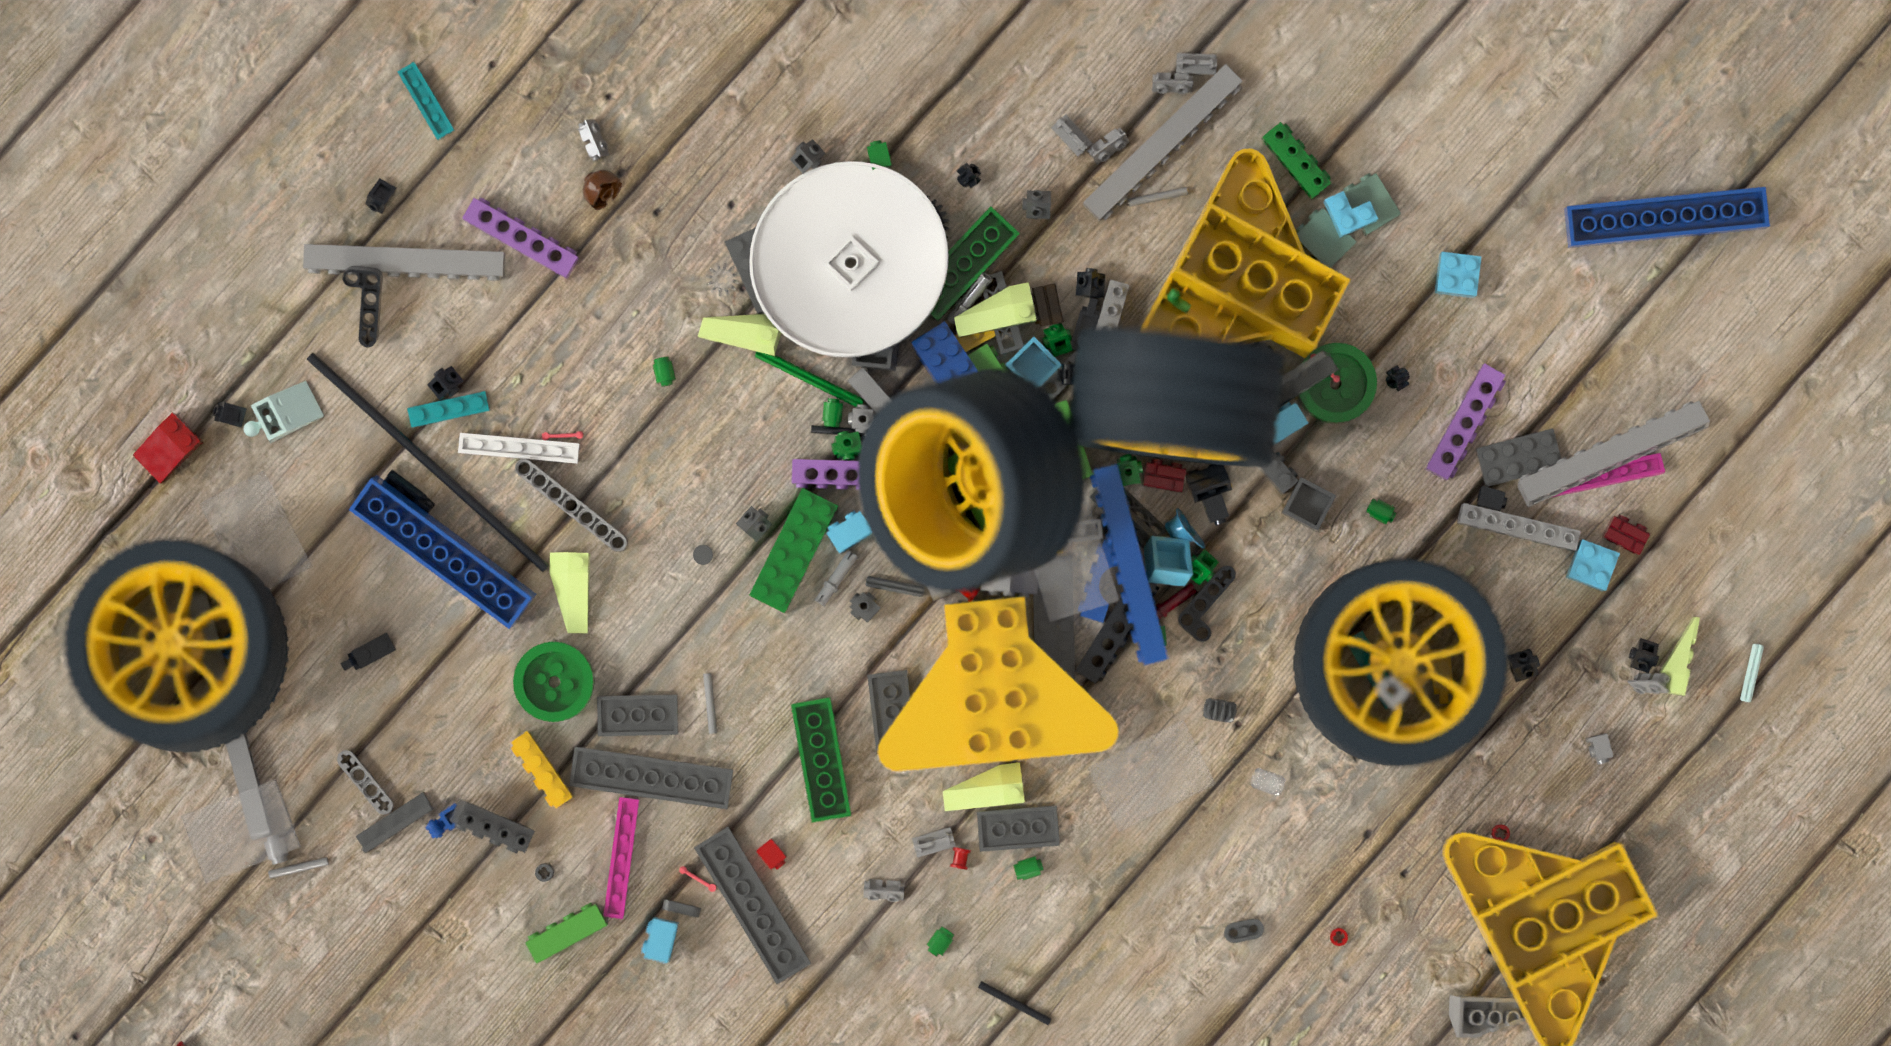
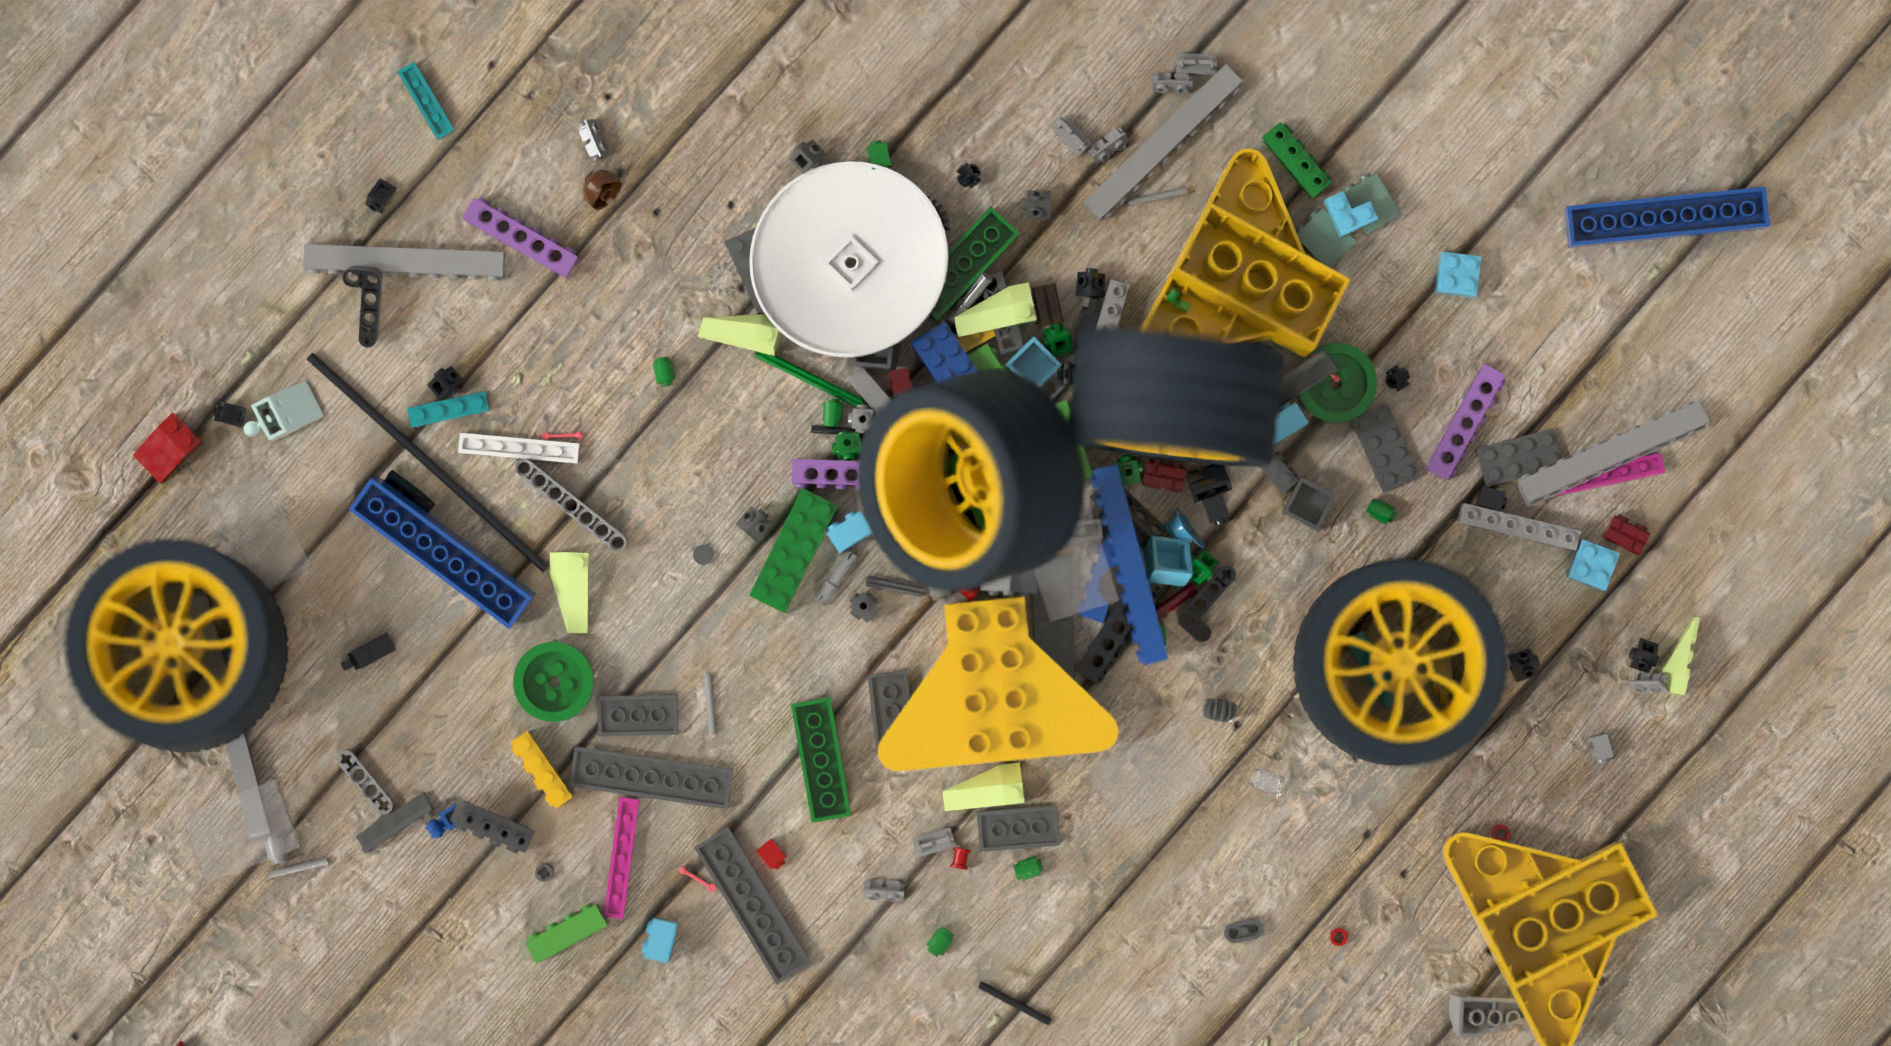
dark grey beam [662,899,701,918] -> none
light grey brick [1376,676,1410,709] -> none
light aqua axle [1740,644,1764,702] -> none
none -> dark red brick [888,368,913,396]
none -> dark grey plate [1351,404,1420,493]

